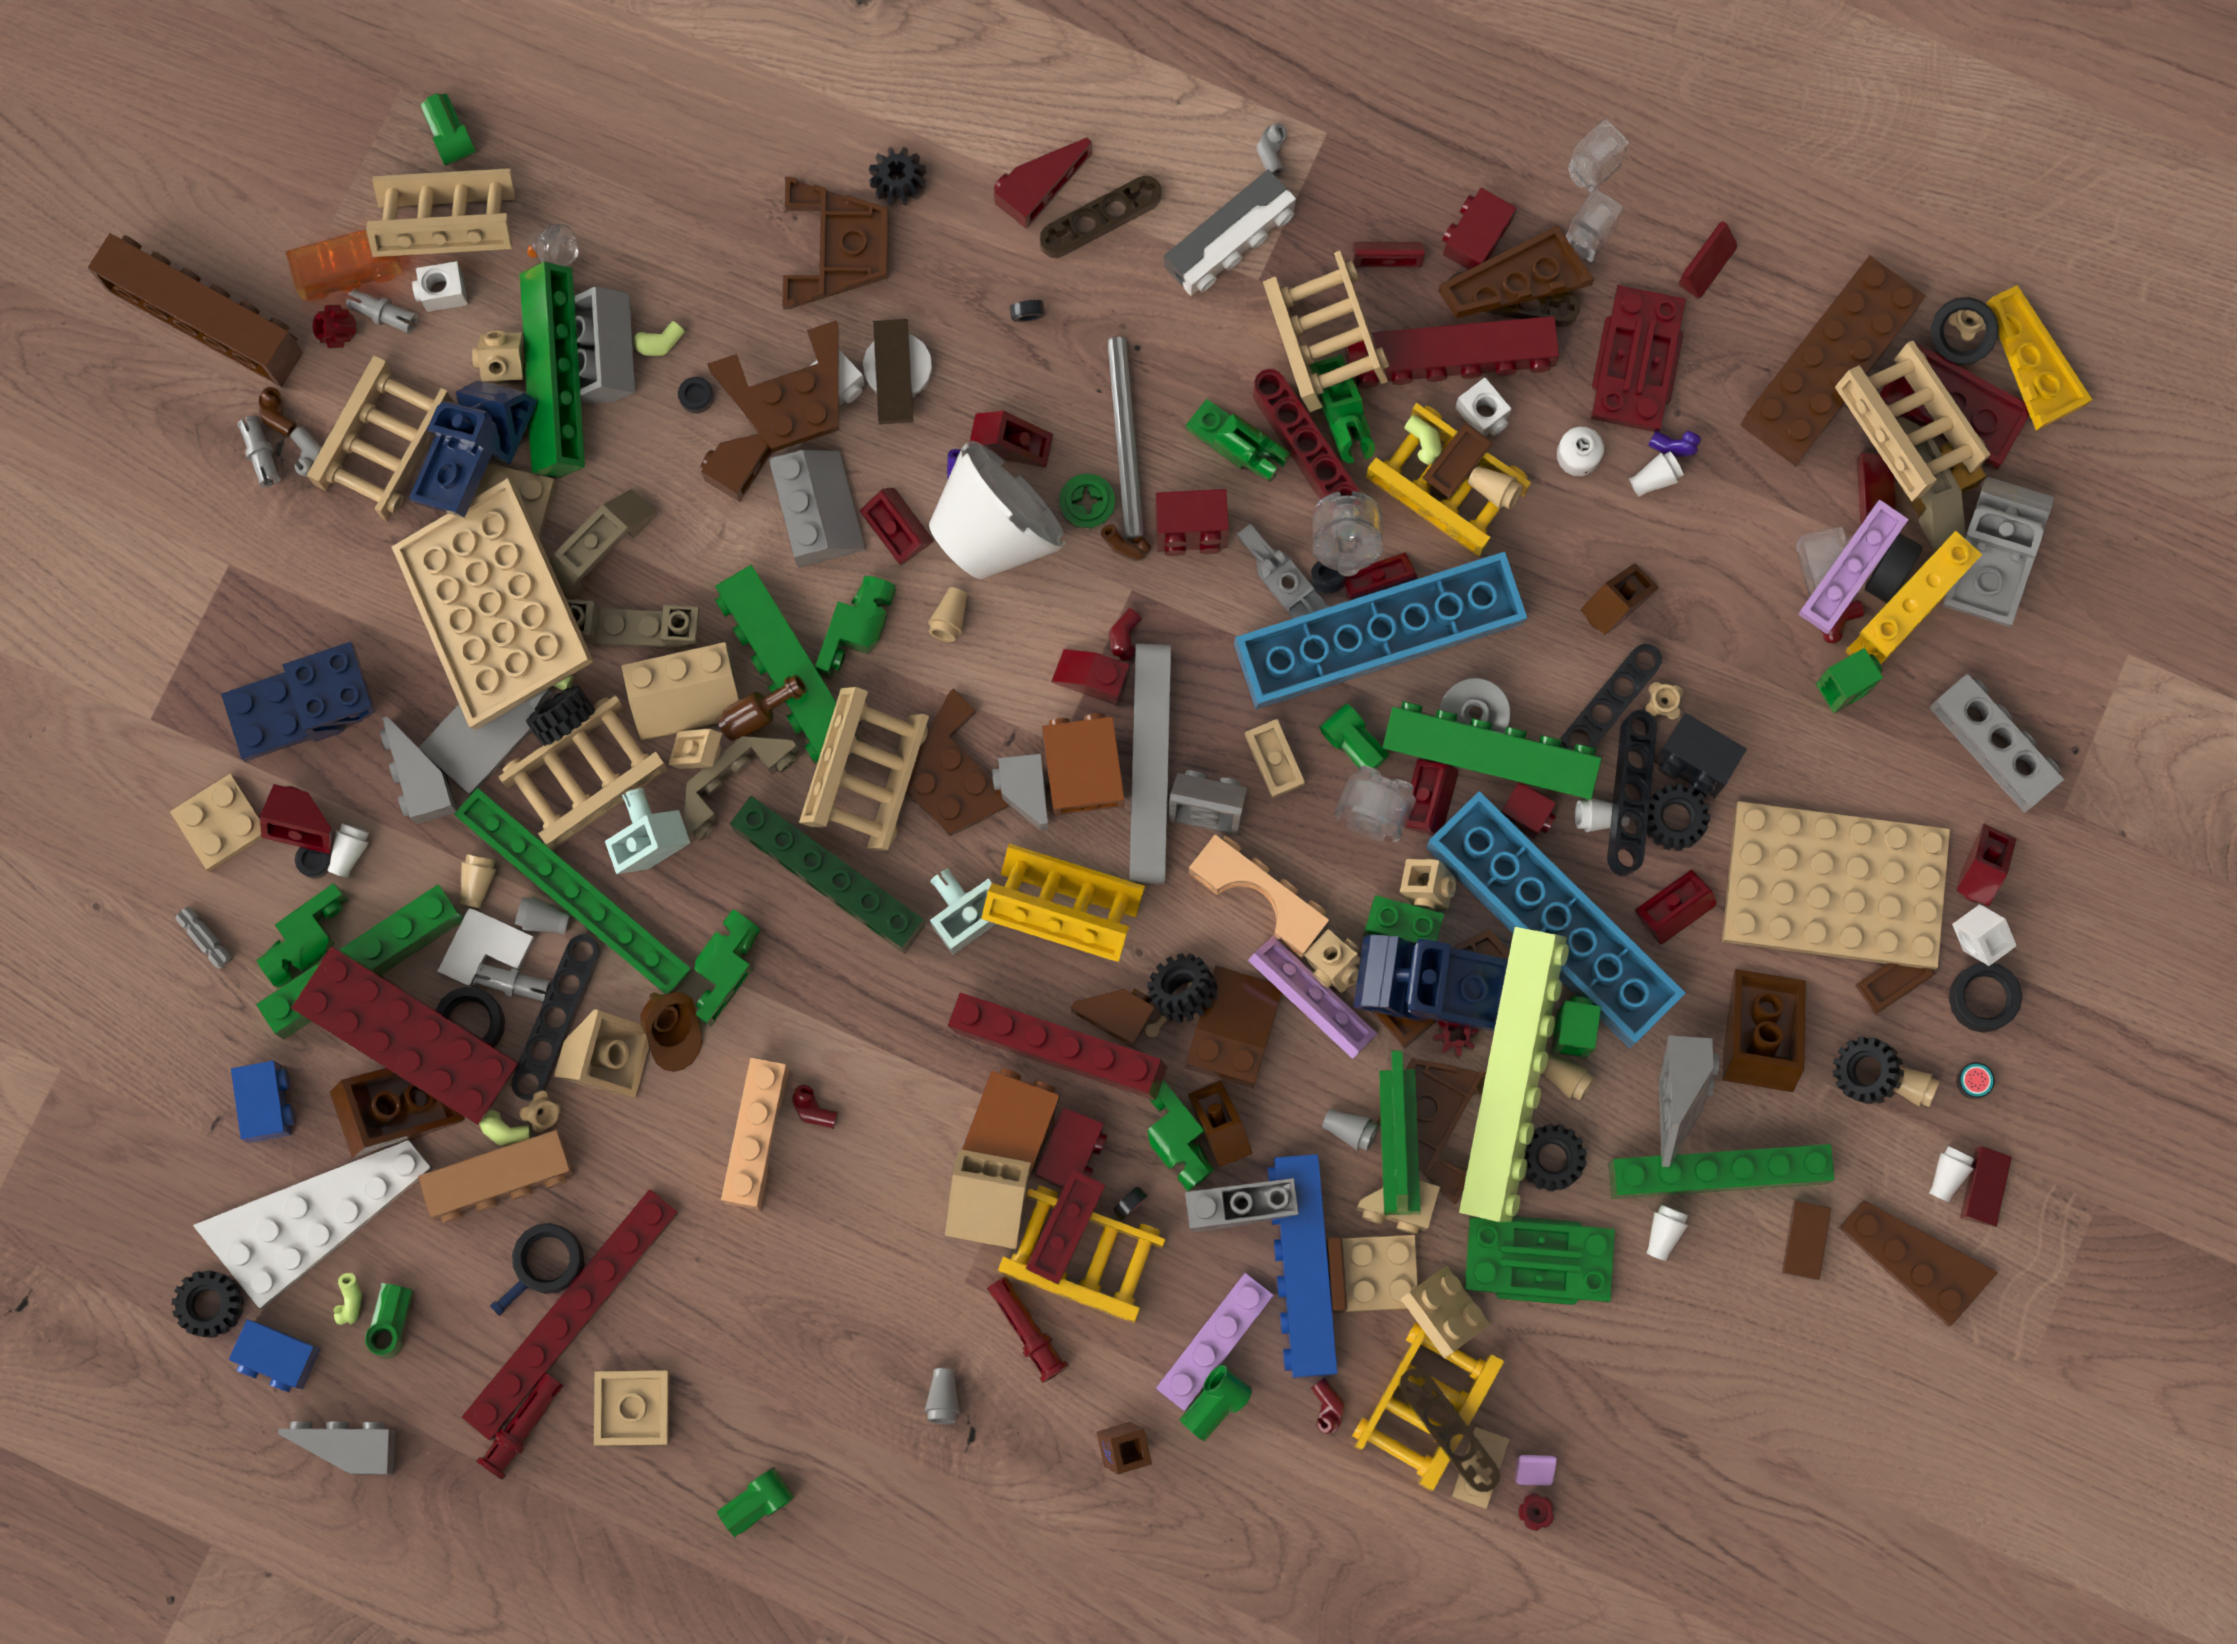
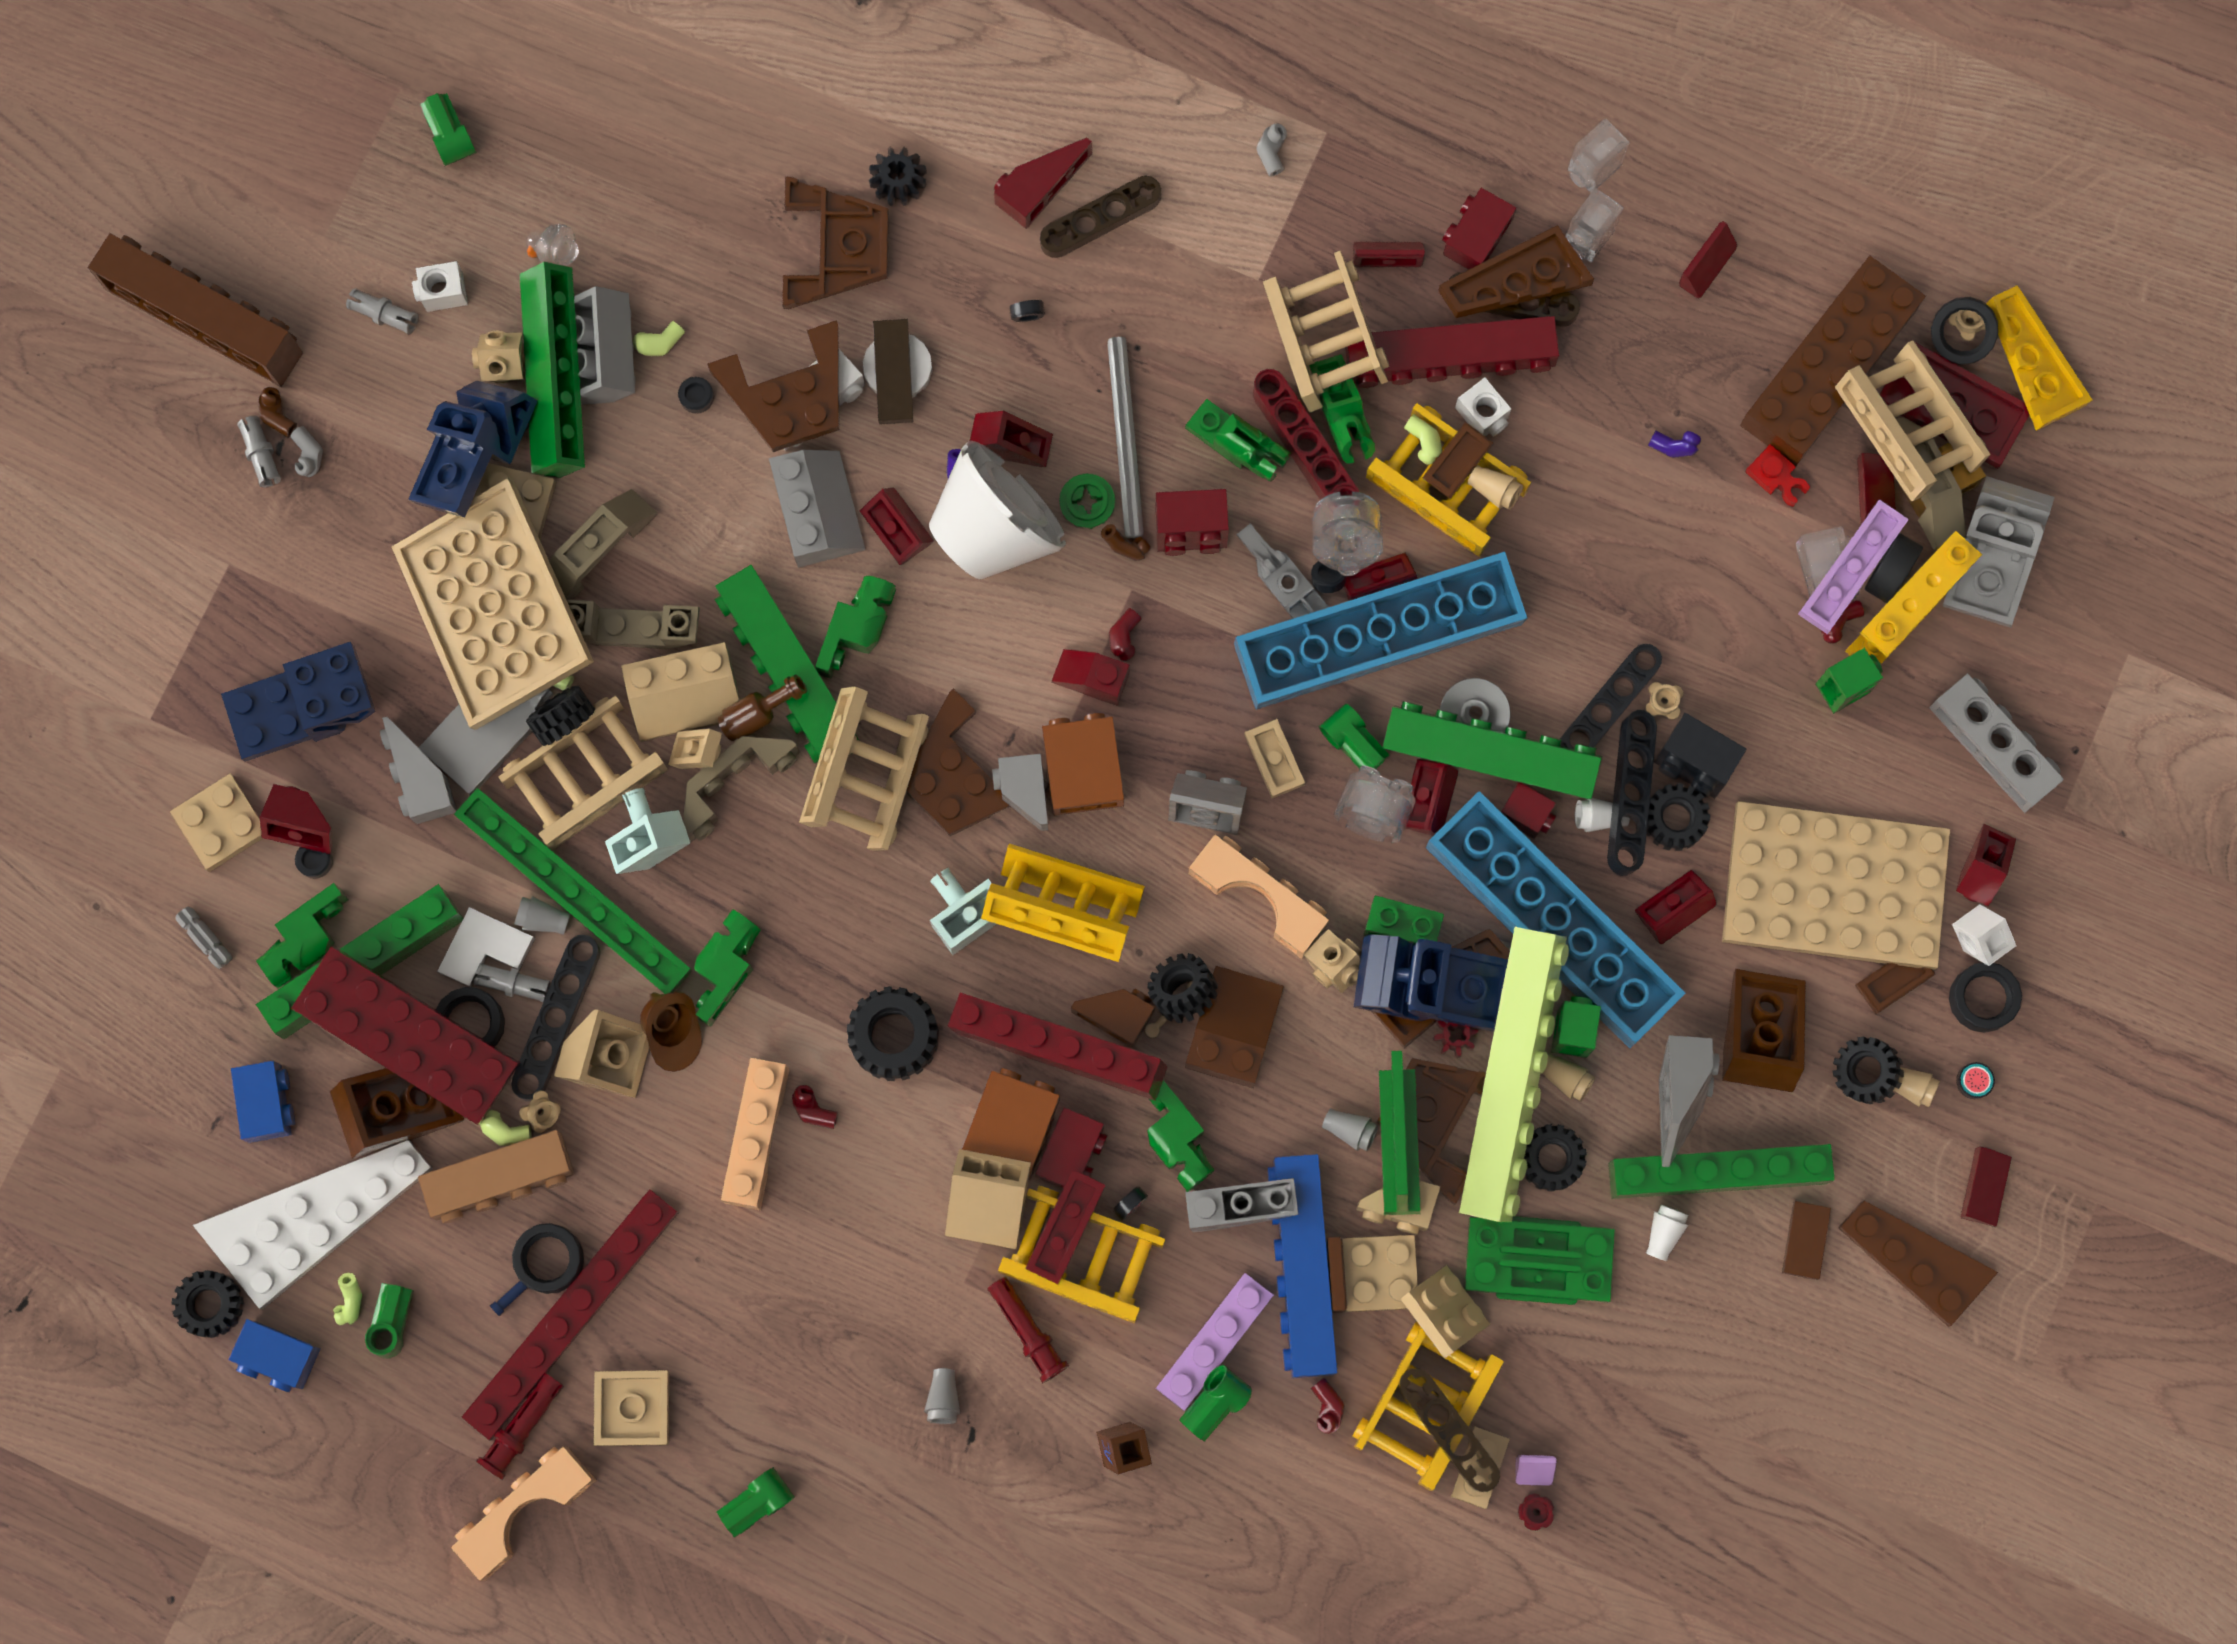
light grey slope [278,1421,396,1475] -> none
clear orange brick [286,229,403,301] -> none
tan fence [307,355,453,521] -> none
dark red gear [312,304,356,348] -> none
white cone [328,823,369,878] -> none
tan fence [366,168,516,257] -> none
tan cone [460,854,497,908] -> none
reddish brown slope [701,434,773,502] -> none
dark green brick [730,796,926,954] -> none
tan cone [928,587,968,642] -> none
light grey beam [1129,644,1171,884] -> none
piece [1164,169,1296,296] -> none
reddish brown slope [1188,1081,1253,1167] -> none
lavender plate [1248,936,1378,1059] -> none
tan brick [1400,859,1456,911] -> none
white head [1557,426,1604,476] -> none
reddish brown slope [1580,563,1659,635] -> none
dark red piece [1591,285,1686,432] -> none
white cone [1629,452,1684,497] -> none
white cone [1929,1146,1974,1203] -> none
none -> light nougat arch [451,1447,597,1581]
none -> black tyre [847,986,939,1081]
none -> red plate [1745,444,1810,507]

